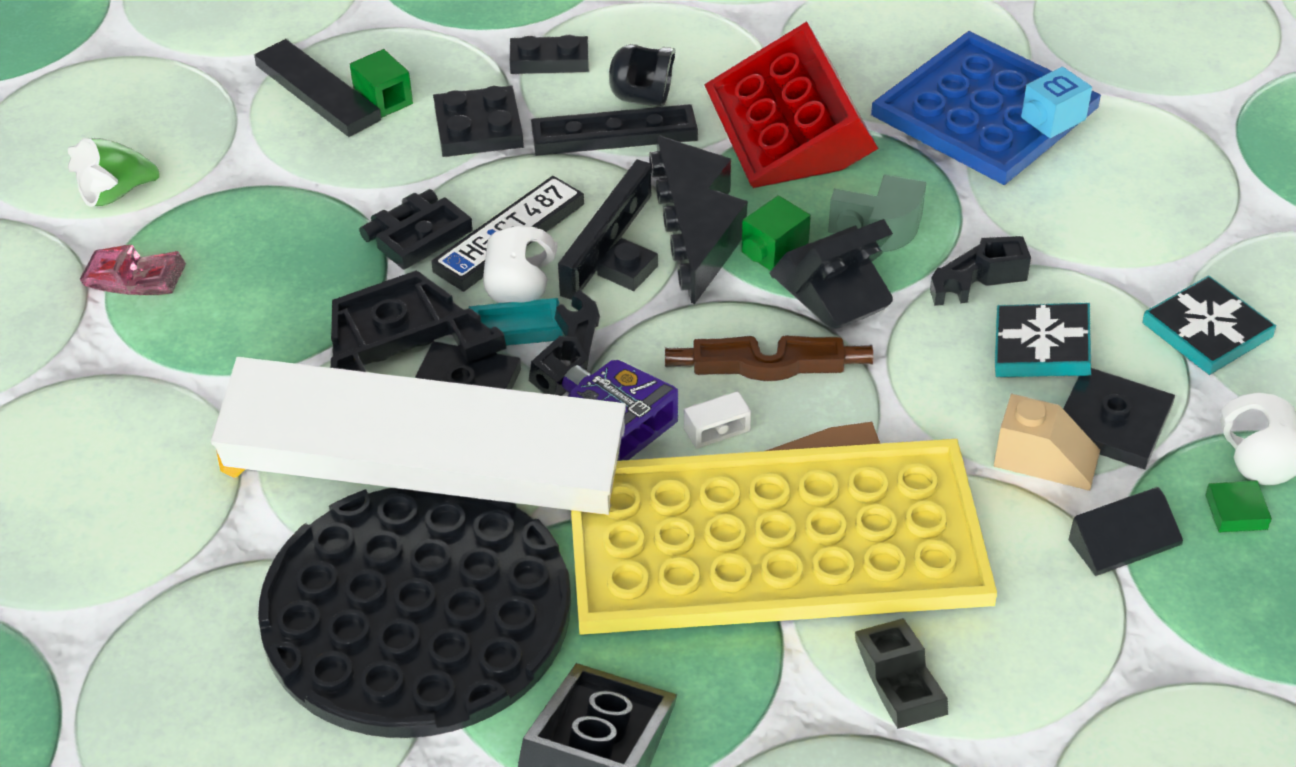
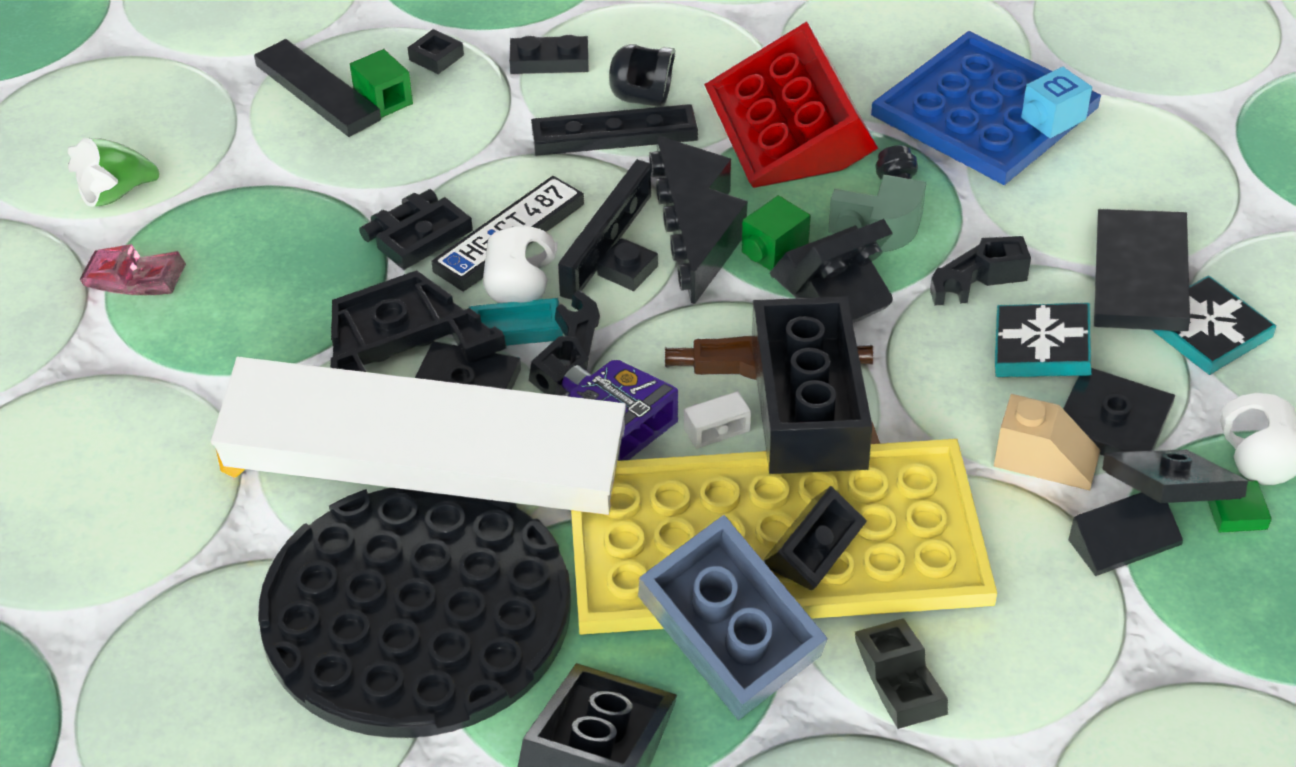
black plate [433,85,524,157] -> none
none -> black plate [407,29,464,74]
none -> sand blue brick [638,515,828,720]
none -> black brick [752,296,872,474]
none -> black slope [763,486,867,591]
none -> black plate [875,145,918,179]
none -> black tile [1094,209,1190,331]
none -> black plate [1102,449,1248,503]

